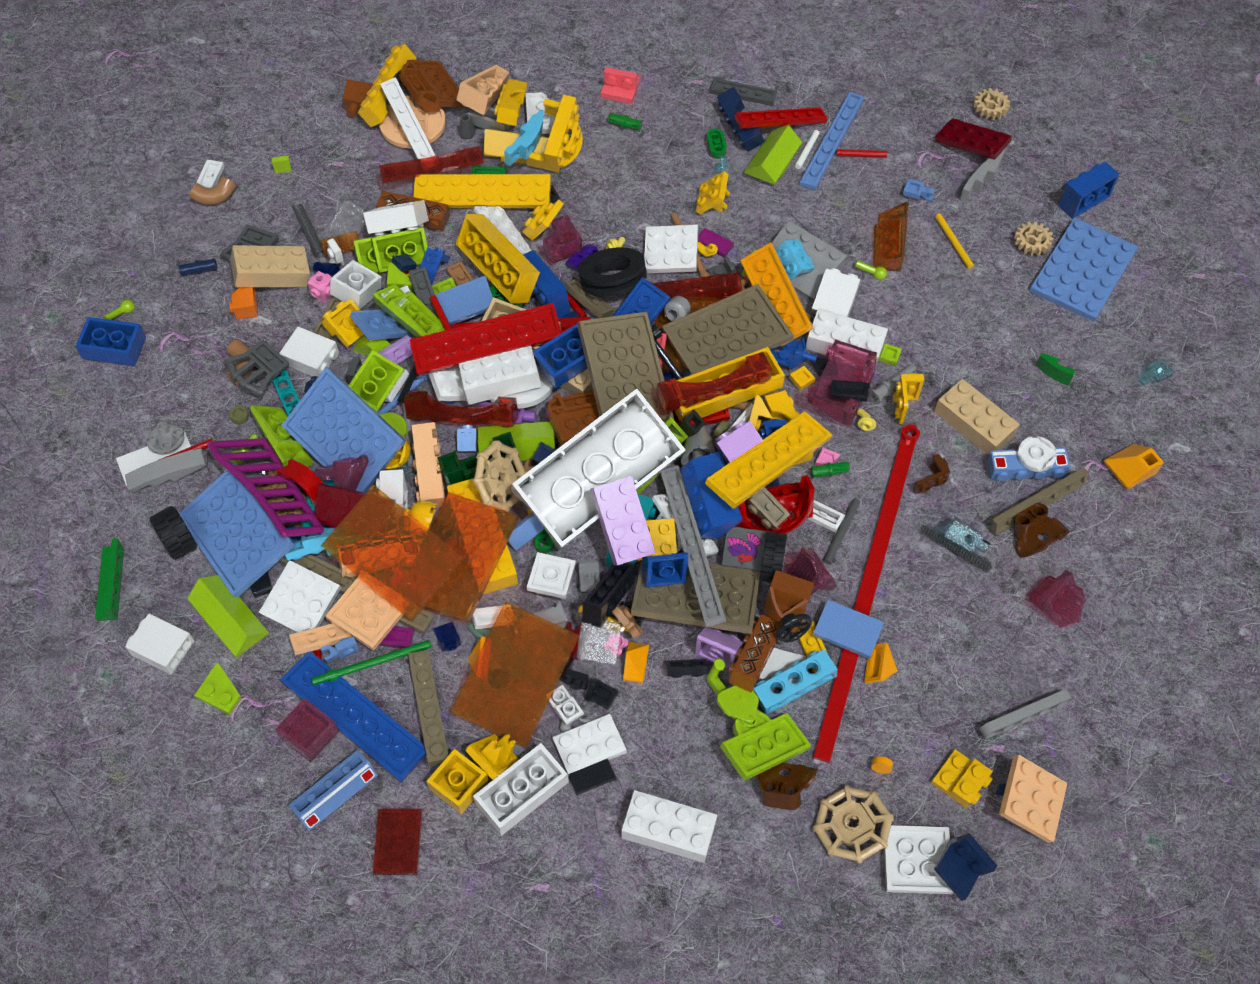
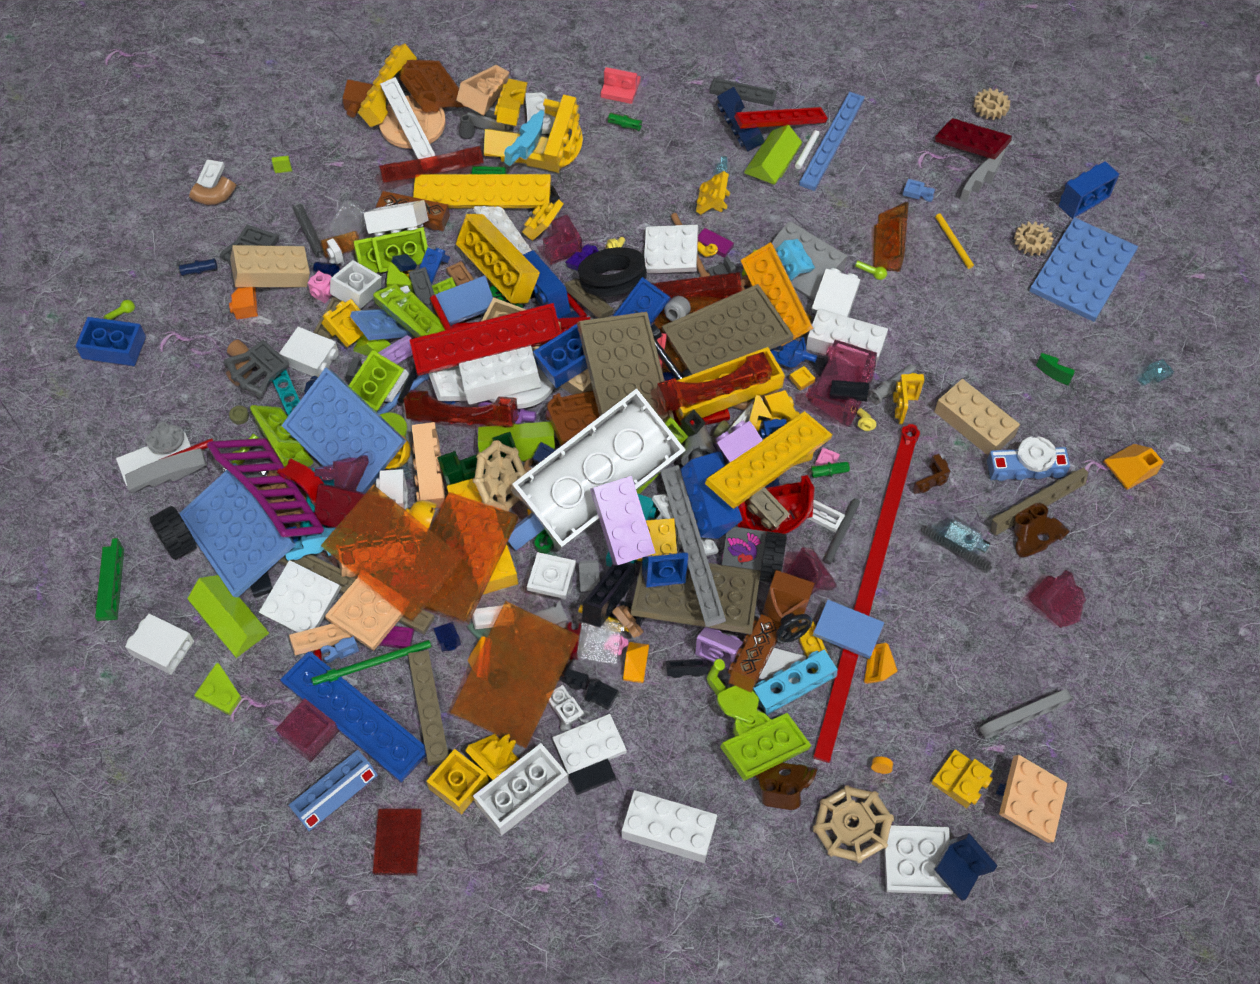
light blue bracket [457,425,477,452] -> none
green plate [707,128,727,158] -> none
red bar [836,149,887,158] -> none
lime tile [879,344,902,366] -> none

